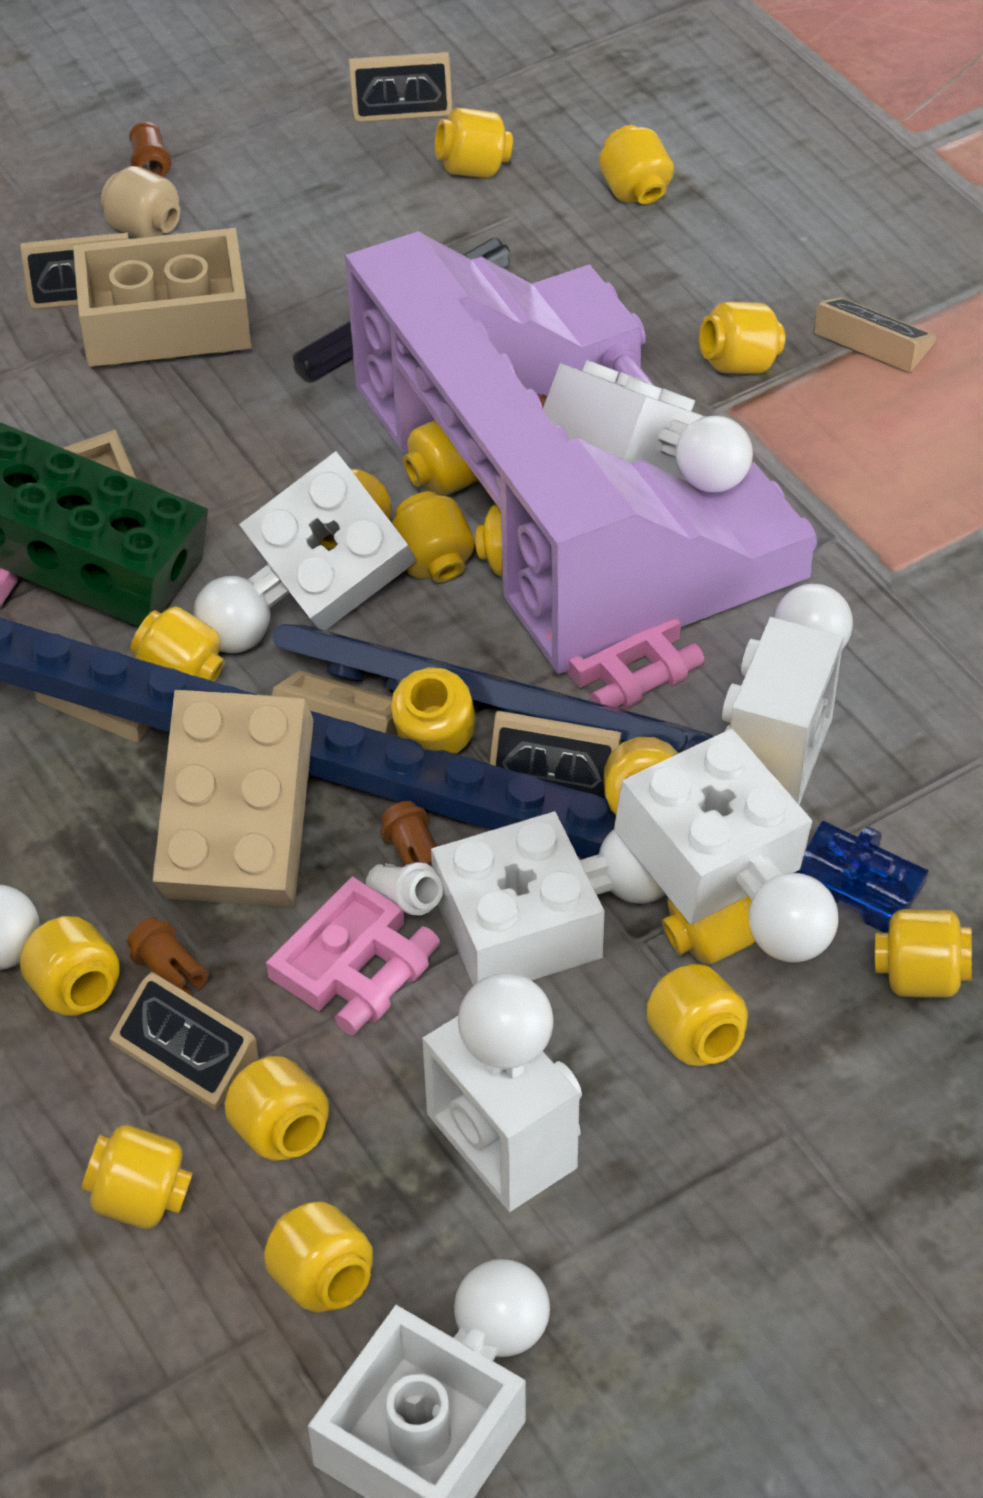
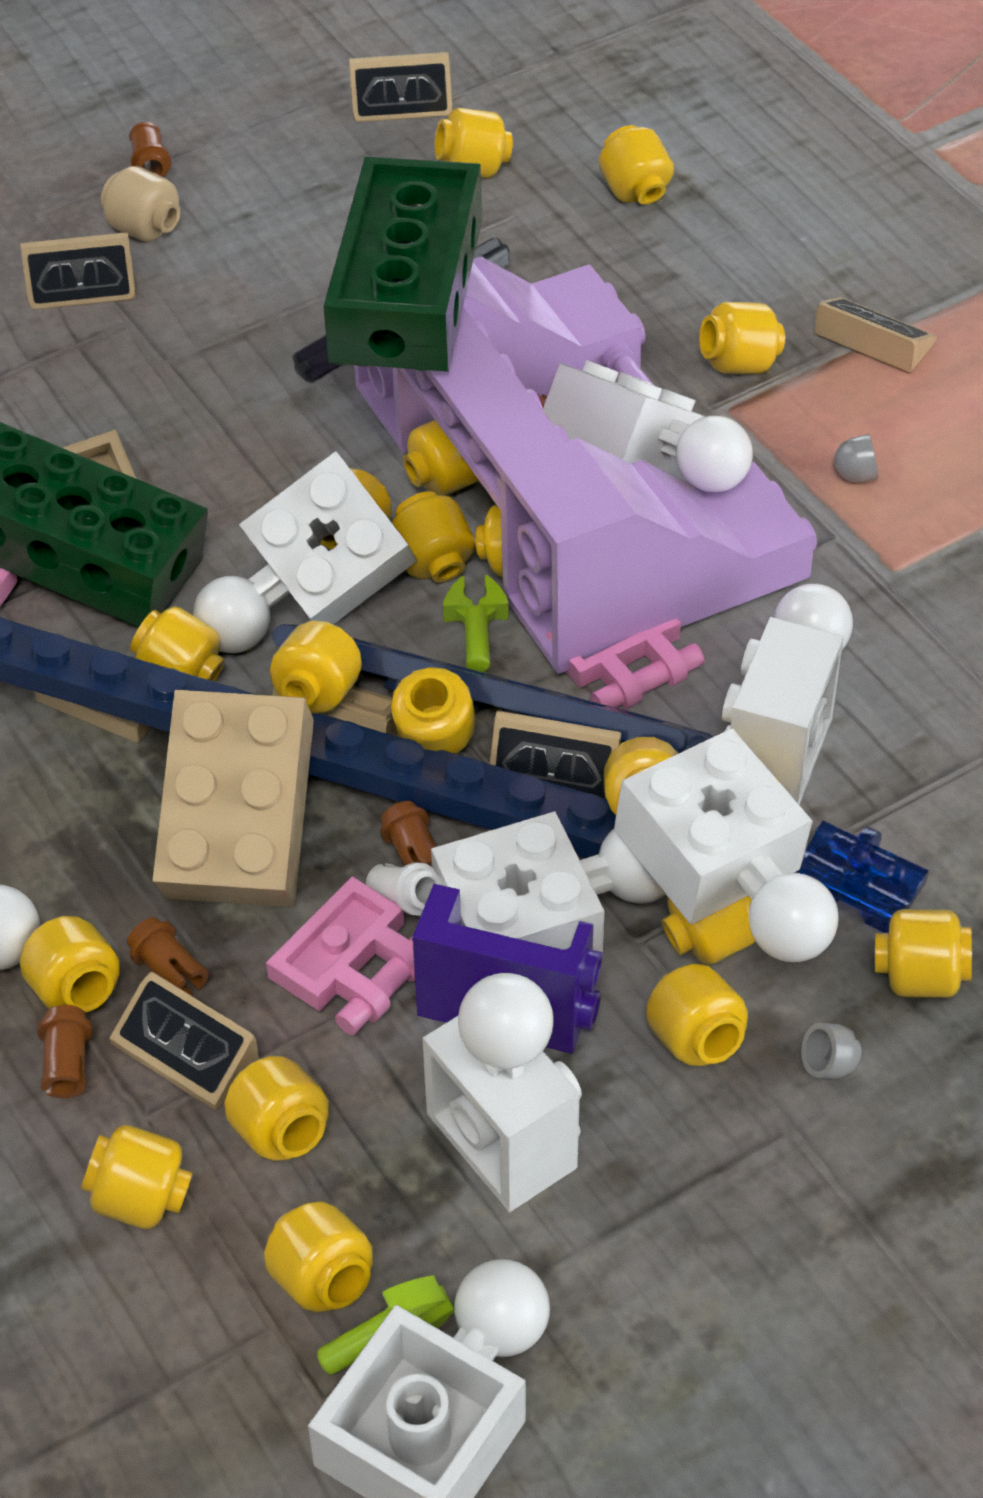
tan brick [73,228,252,367] -> none
none -> dark orange pin [37,1005,92,1098]
none -> yellow head [269,620,362,714]
none -> lime bar [317,1275,454,1375]
none -> dark green brick [323,156,482,372]
none -> dark purple panel [412,883,603,1054]
none -> lime bar [443,575,509,672]
none -> light grey hinge [801,1022,863,1079]
none -> light grey hinge [834,434,878,482]

